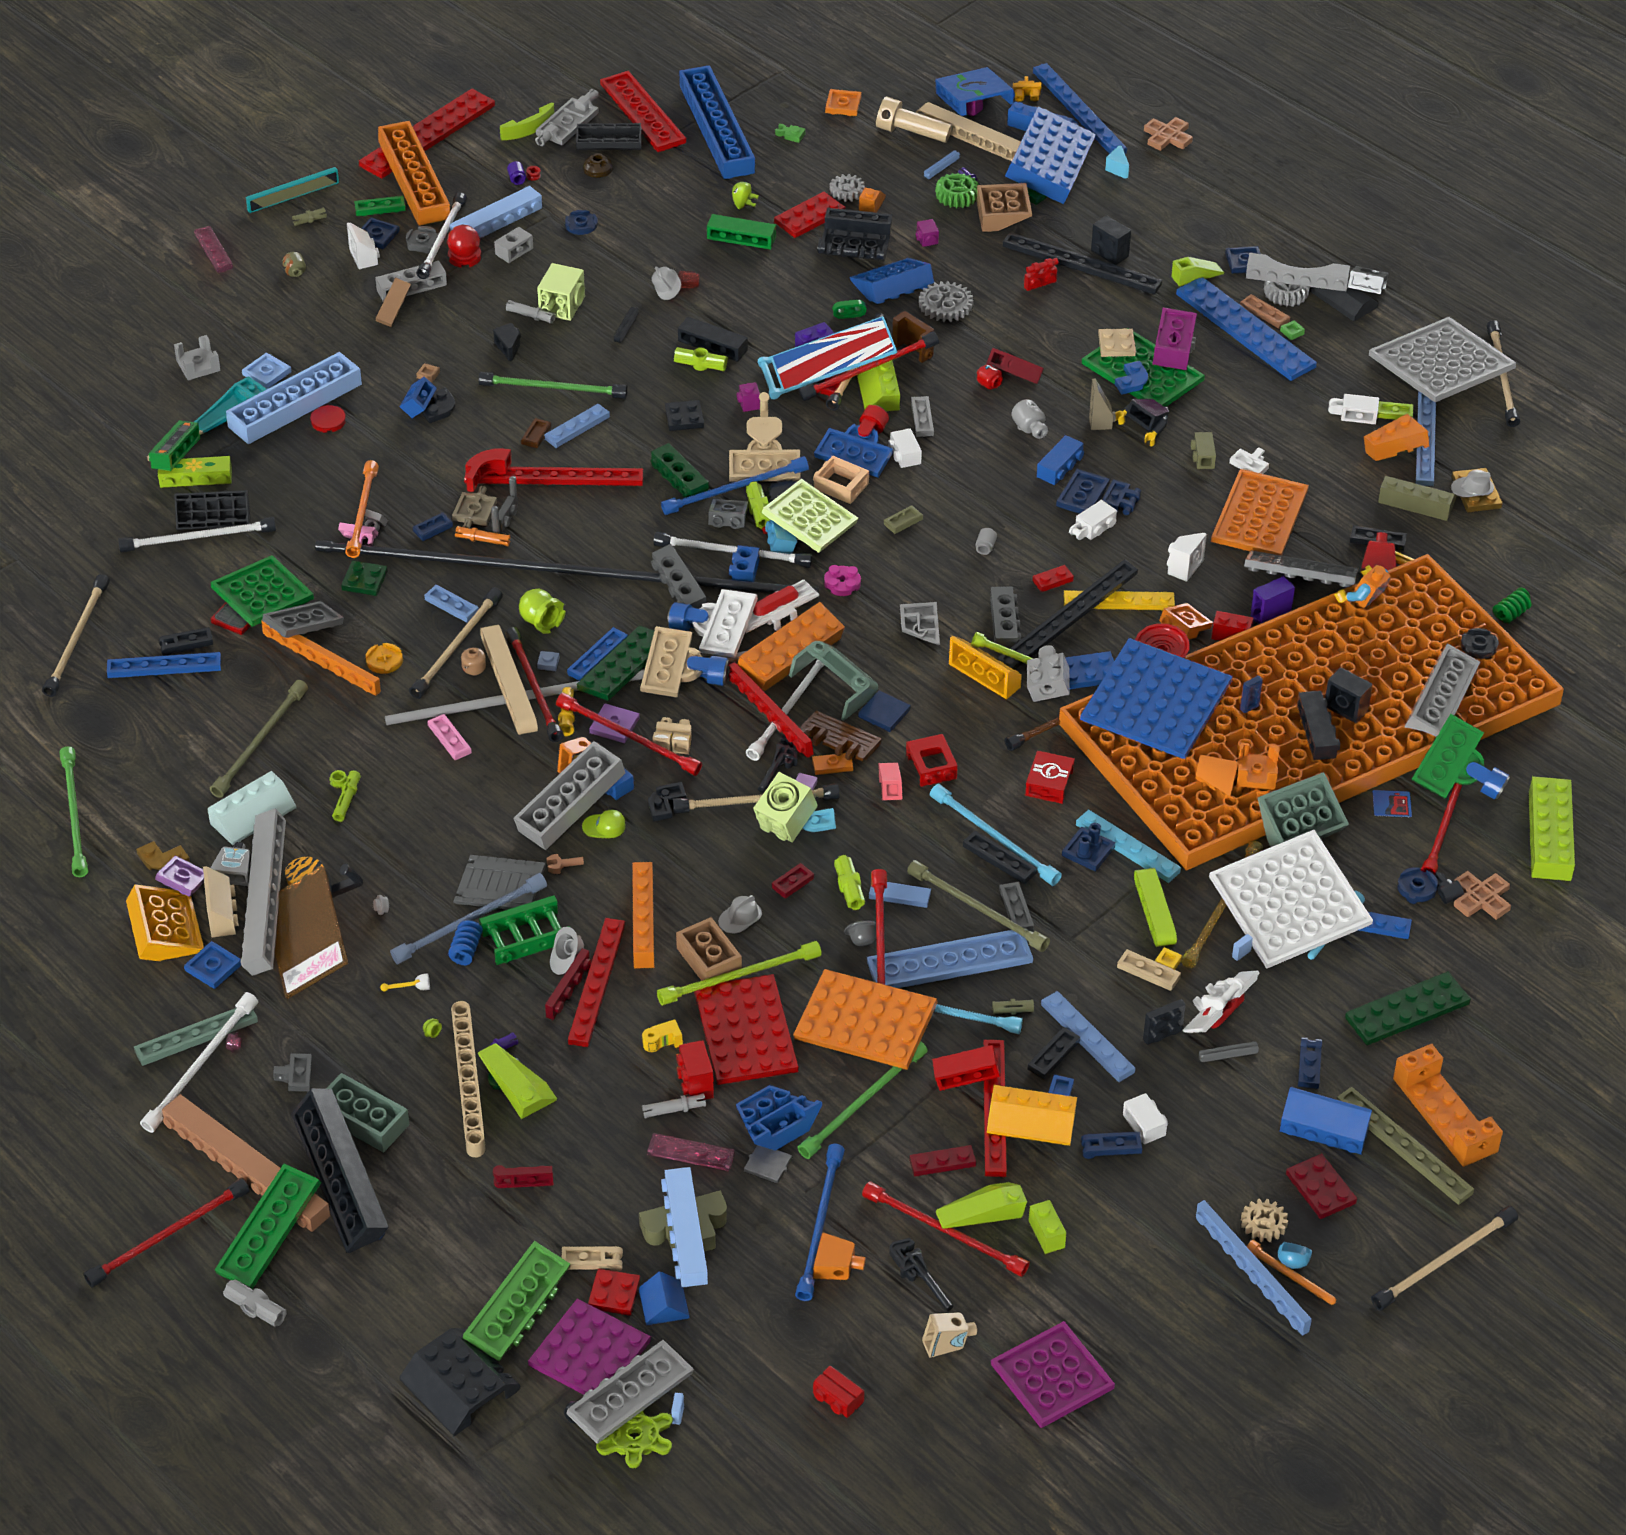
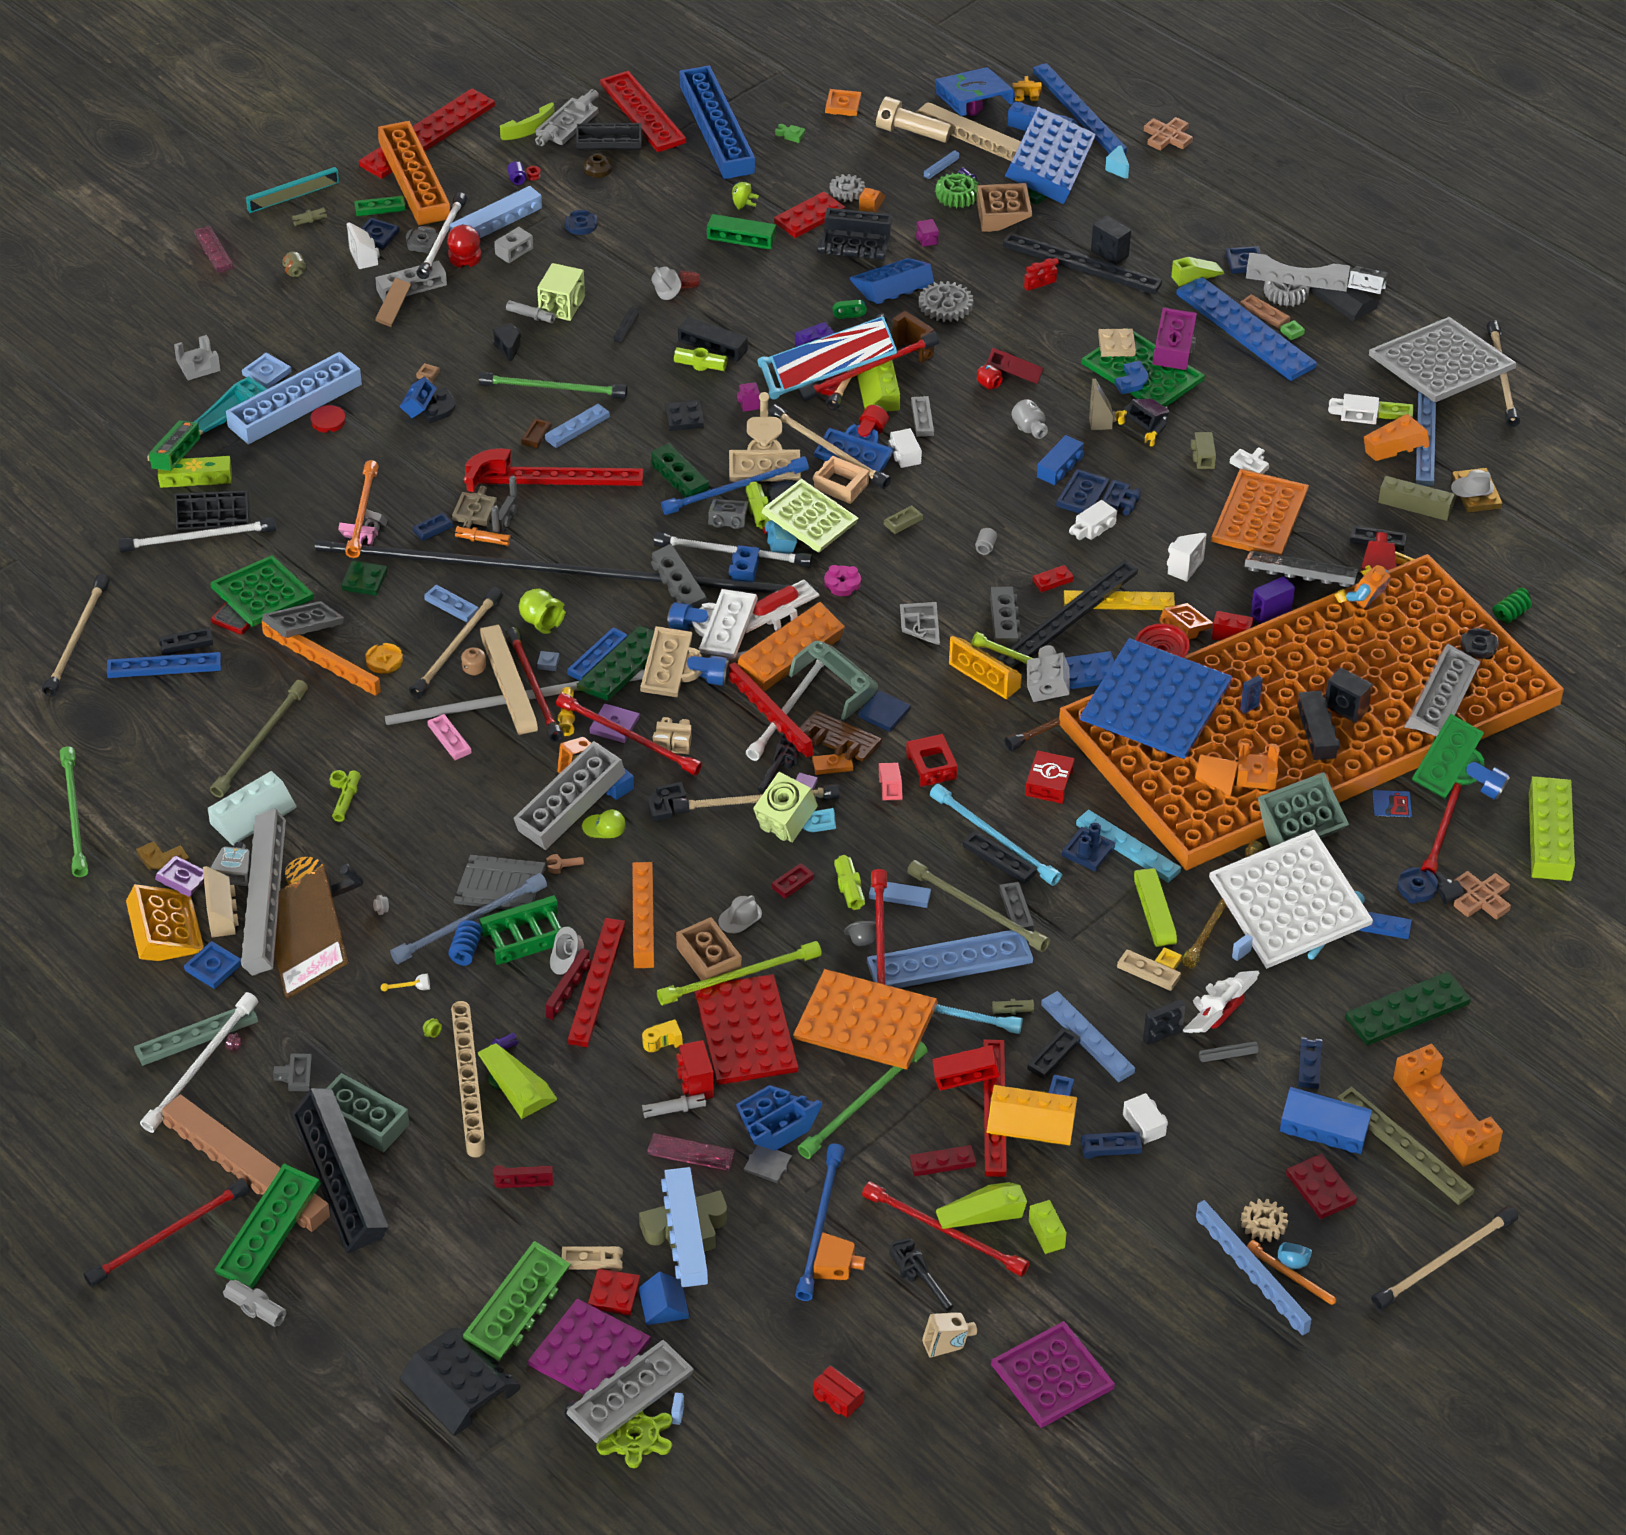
none -> tan hose [768,404,891,489]

